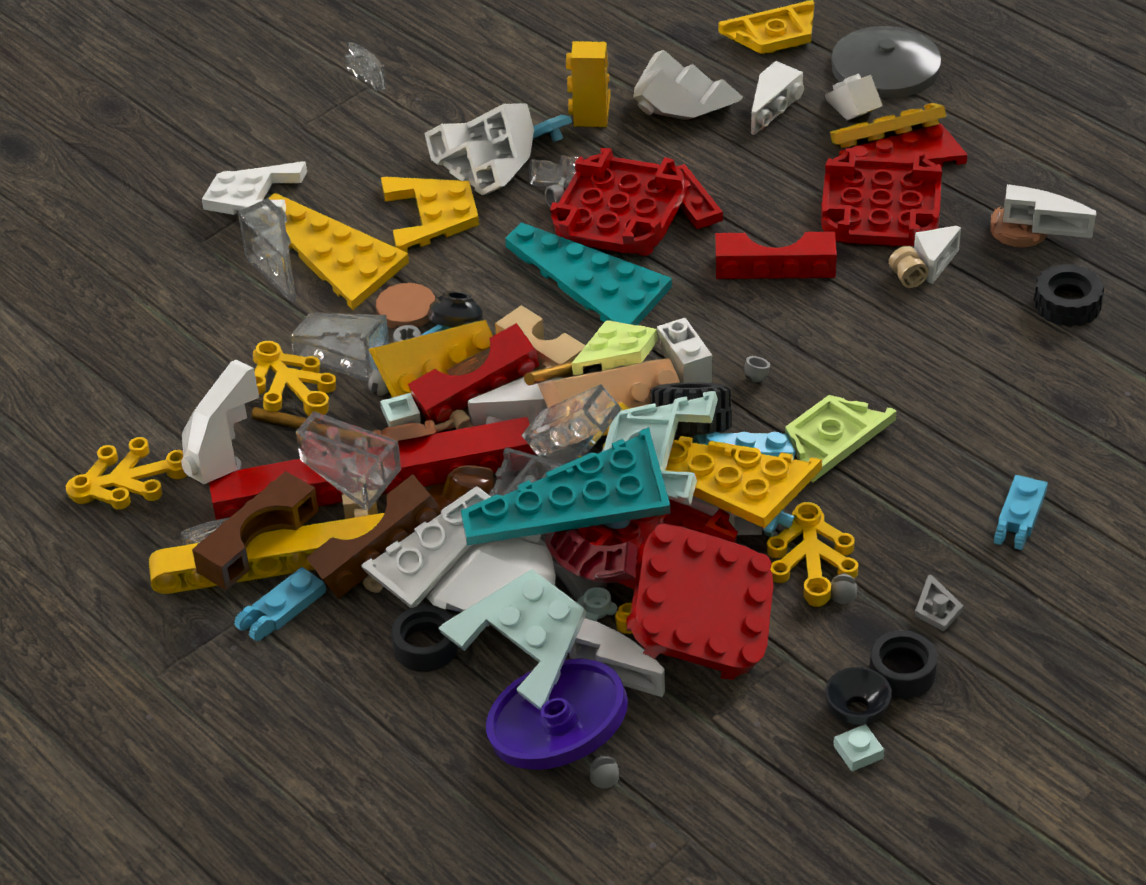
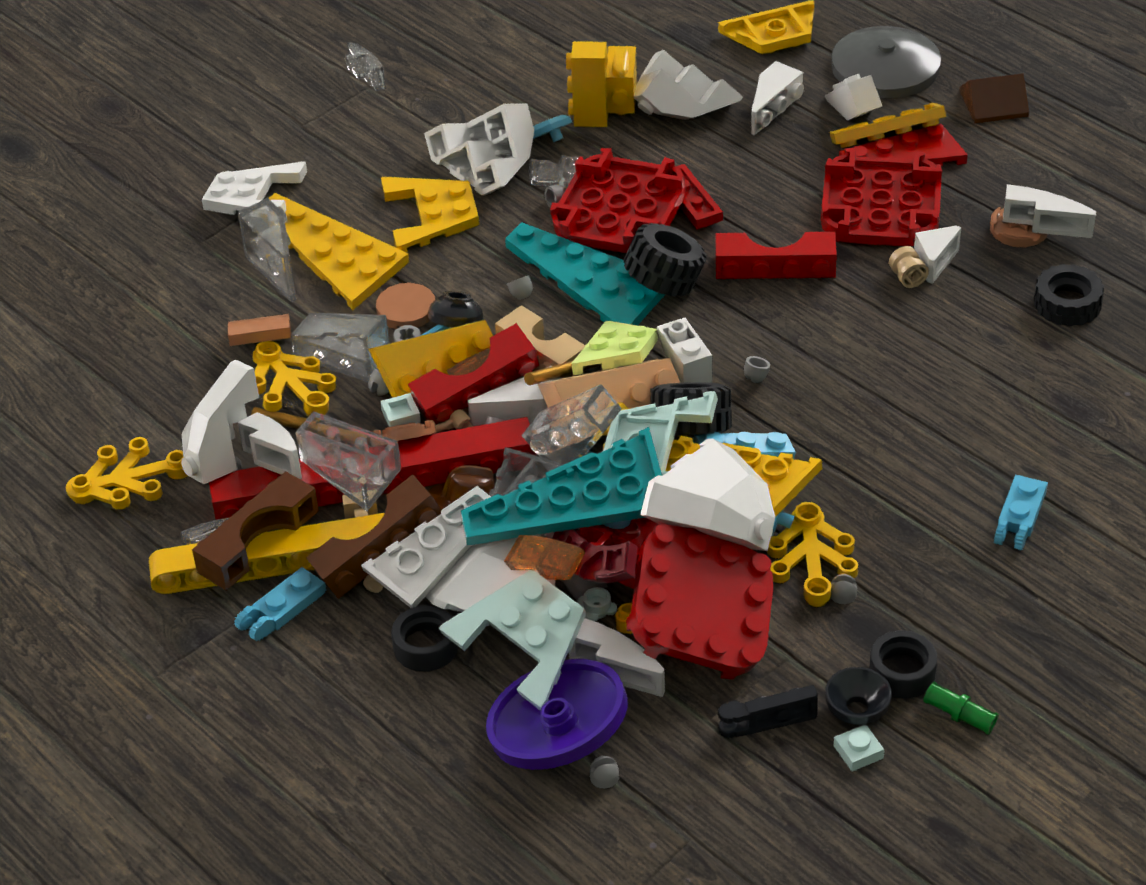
yellowish green wing [785,395,897,483] -> none
light grey piece [915,575,963,631] -> none
none -> nougat slope [228,314,291,346]
none -> white slope [238,412,302,479]
none -> clear orange slope [504,535,585,580]
none -> light grey hinge [507,275,533,299]
none -> yellow torso [606,46,637,115]
none -> black tyre [624,223,707,296]
none -> white brick [640,438,775,551]
none -> black hinge [718,685,818,739]
none -> green pin [923,682,999,735]
none -> reddish brown slope [960,73,1029,123]

